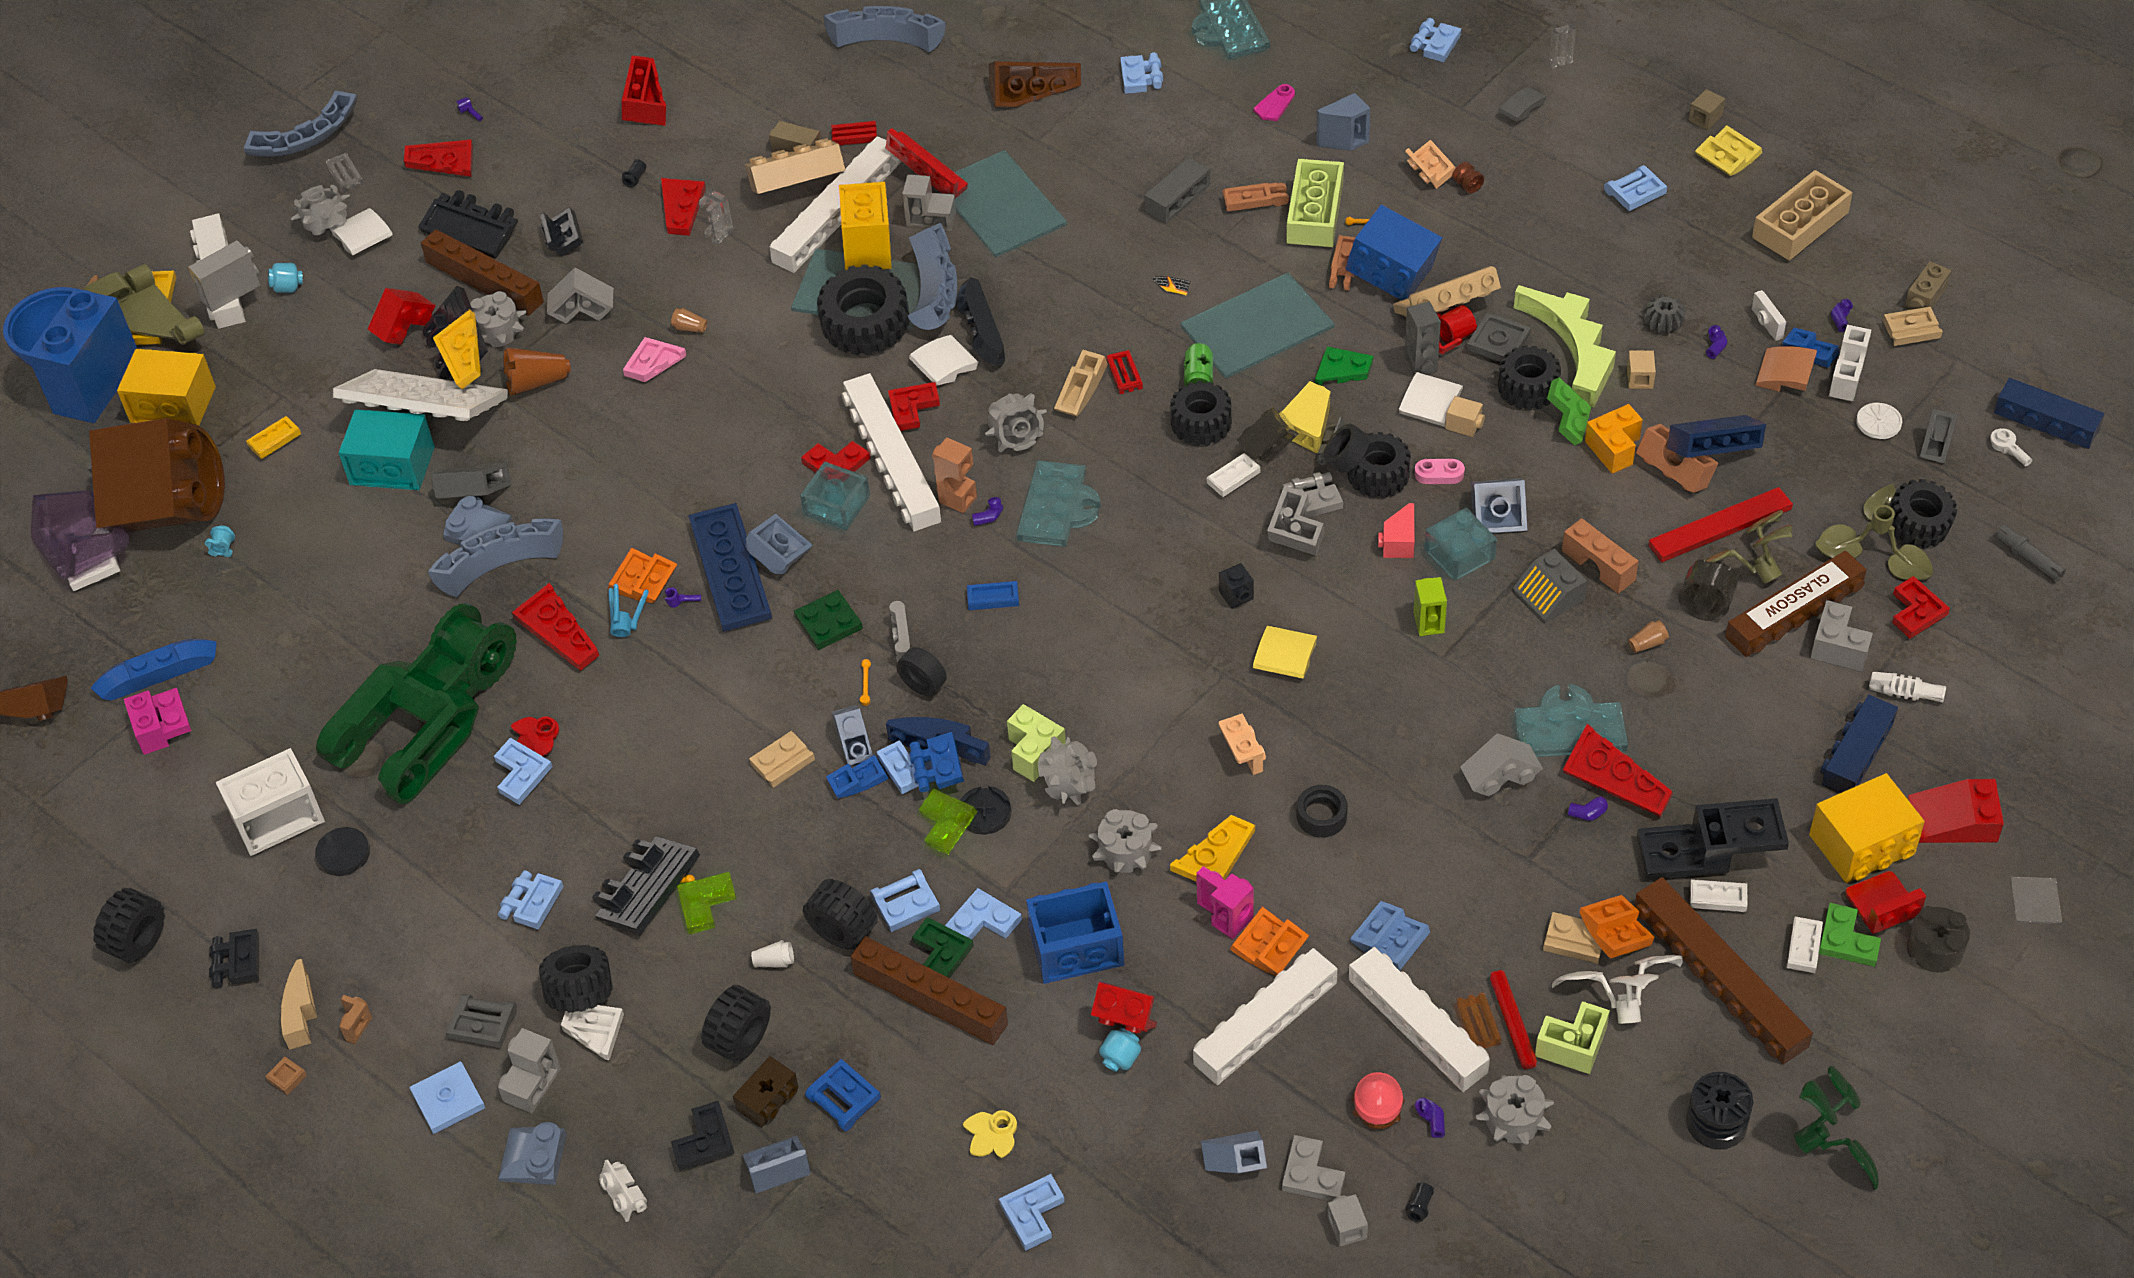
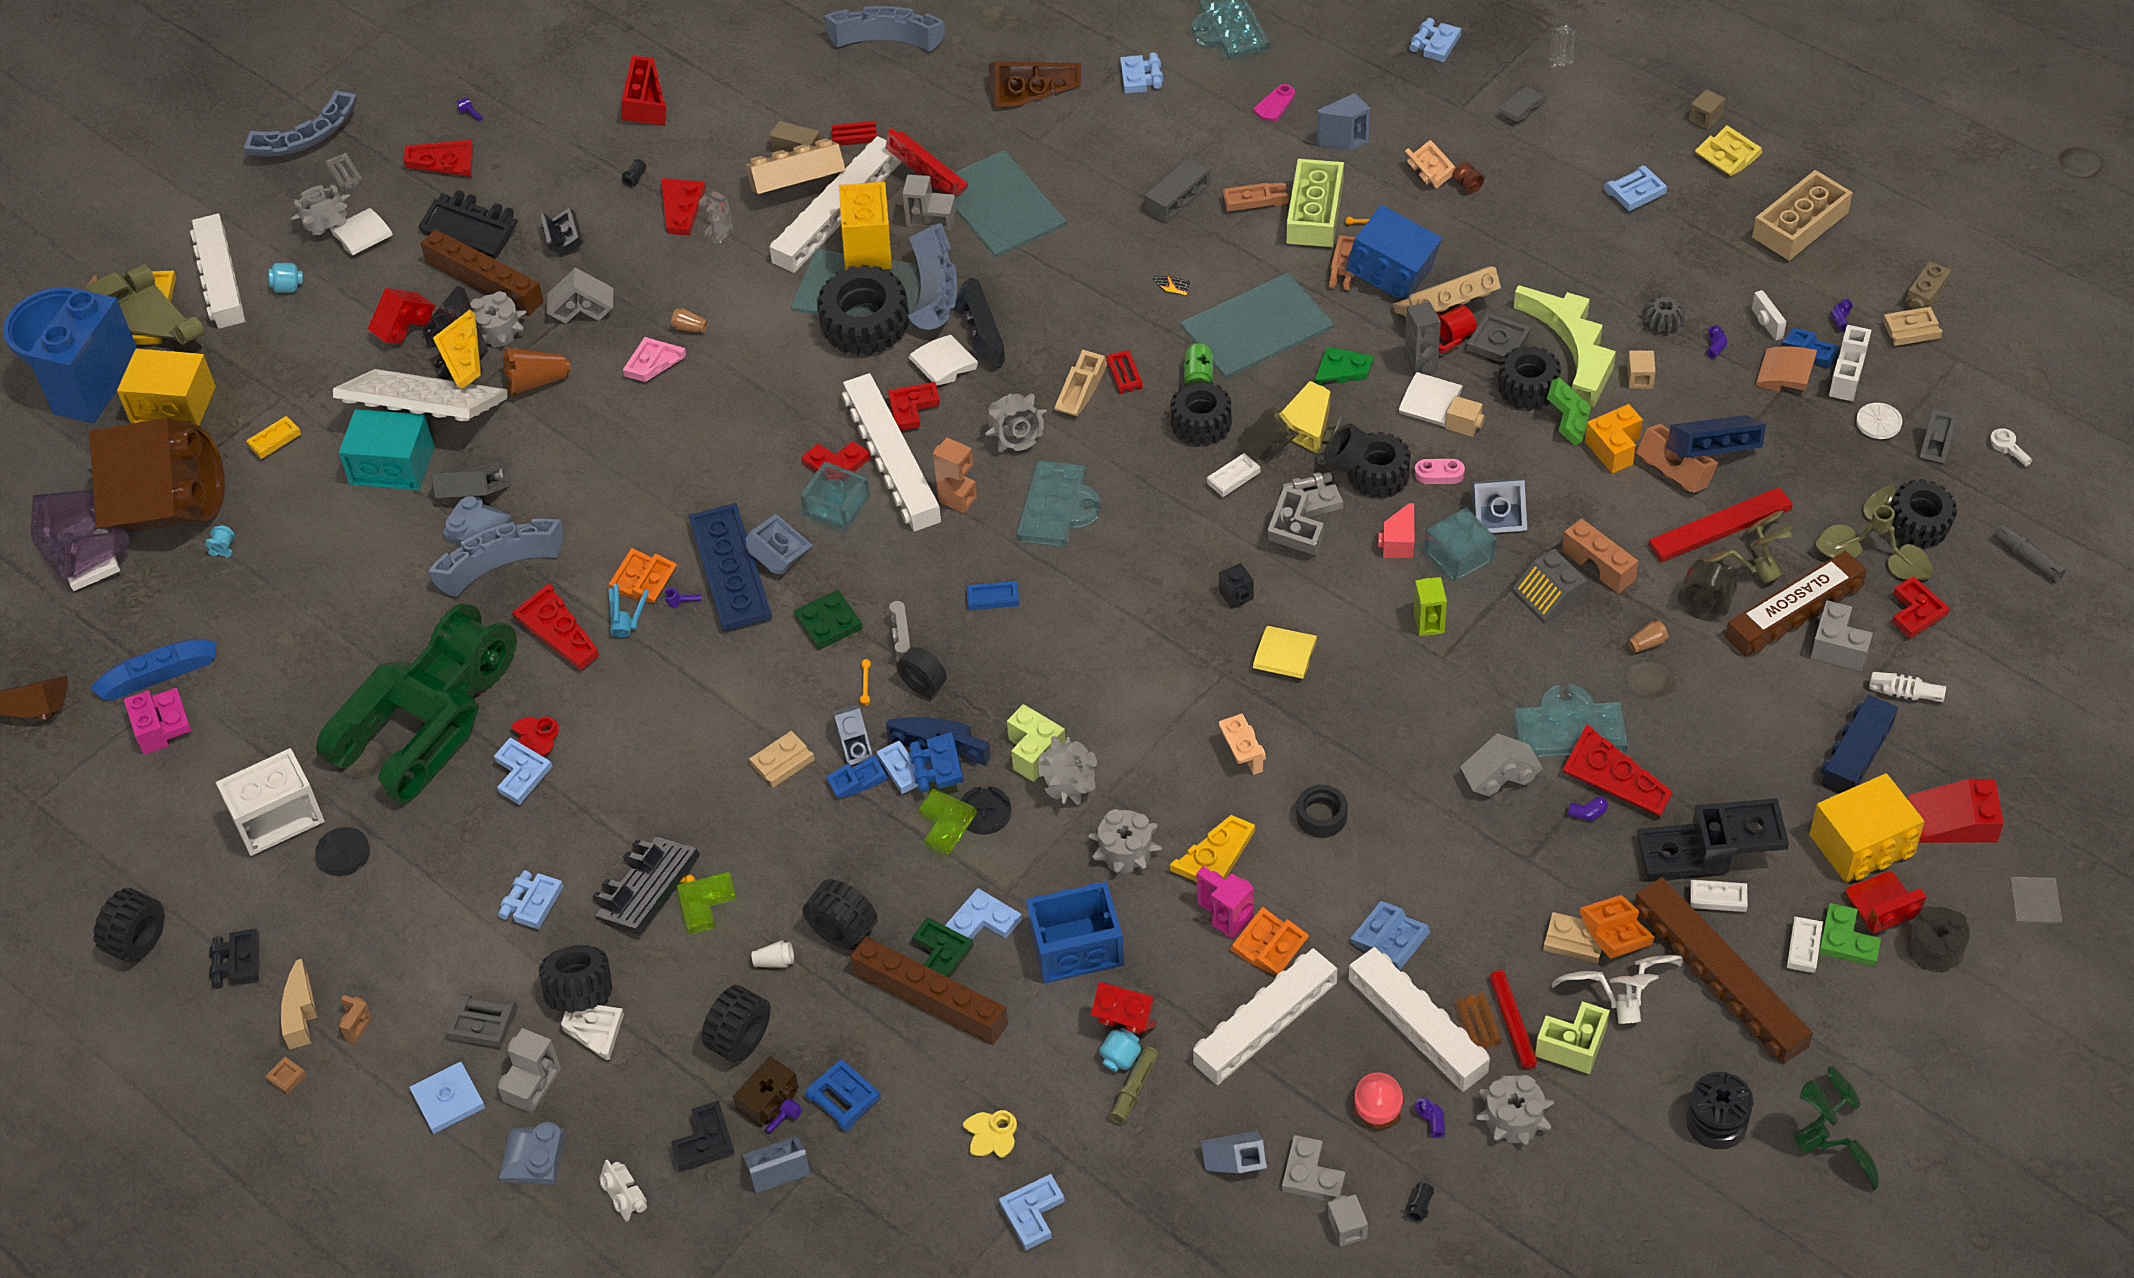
light grey brick [188,240,260,312] -> none
light blue plate [870,869,940,932] -> none
dark purple arm [972,497,1003,526] -> none
dark blue brick [1994,378,2105,449] -> none
none -> dark purple hand [765,1100,802,1134]
none -> olive pin [1109,1046,1159,1125]

